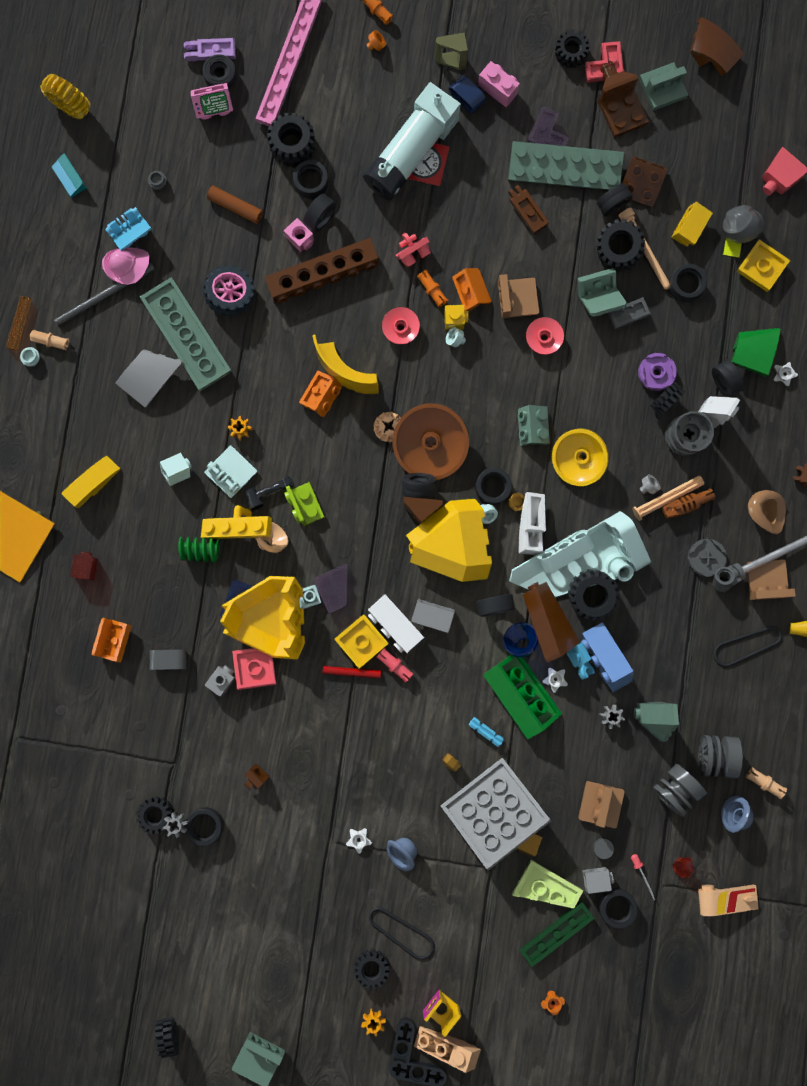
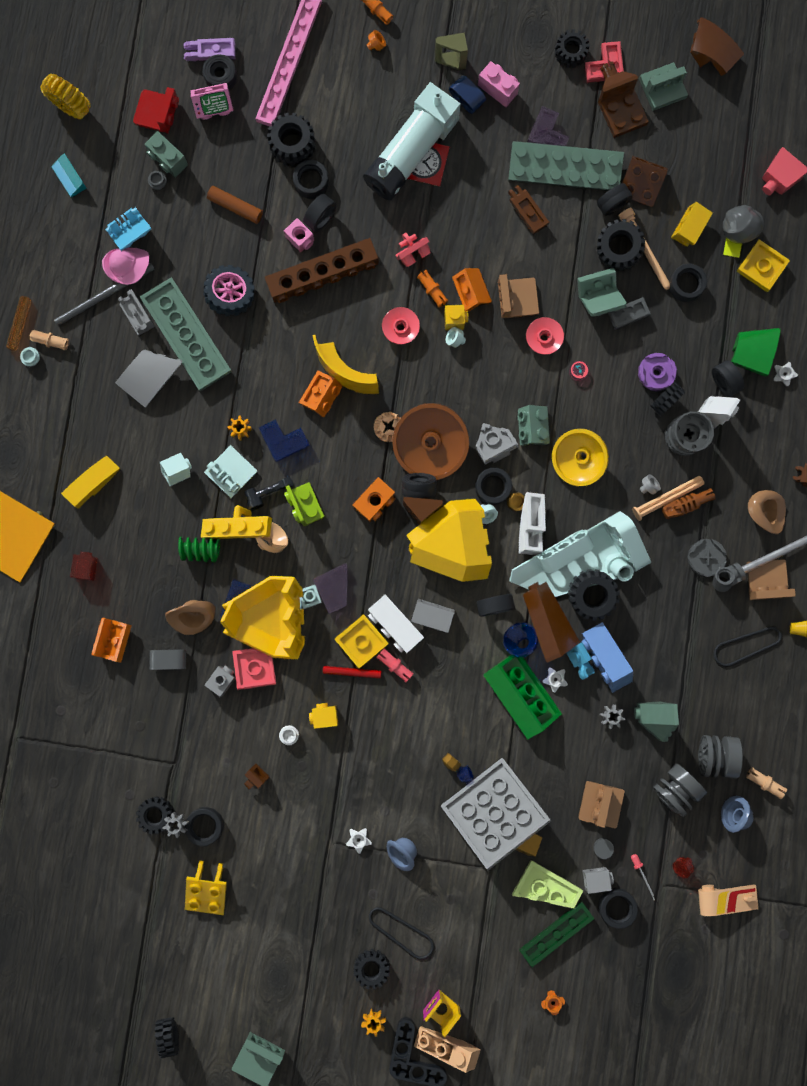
medium azure axle [469,717,504,747] -> none
none -> light grey hinge [118,289,155,336]
none -> red bracket [133,87,179,133]
none -> sand green brick [145,131,188,178]
none -> medium nougat hat [165,600,216,635]
none -> yellow plate [185,860,226,915]
none -> clear blue plate [259,419,310,462]
none -> white plate [279,725,299,745]
none -> yellow brick [309,703,338,729]
none -> orange brick [352,477,395,522]
none -> clear blue plate [457,765,474,784]
none -> light grey plate [476,423,518,465]
none -> clear pink tile [569,361,589,381]

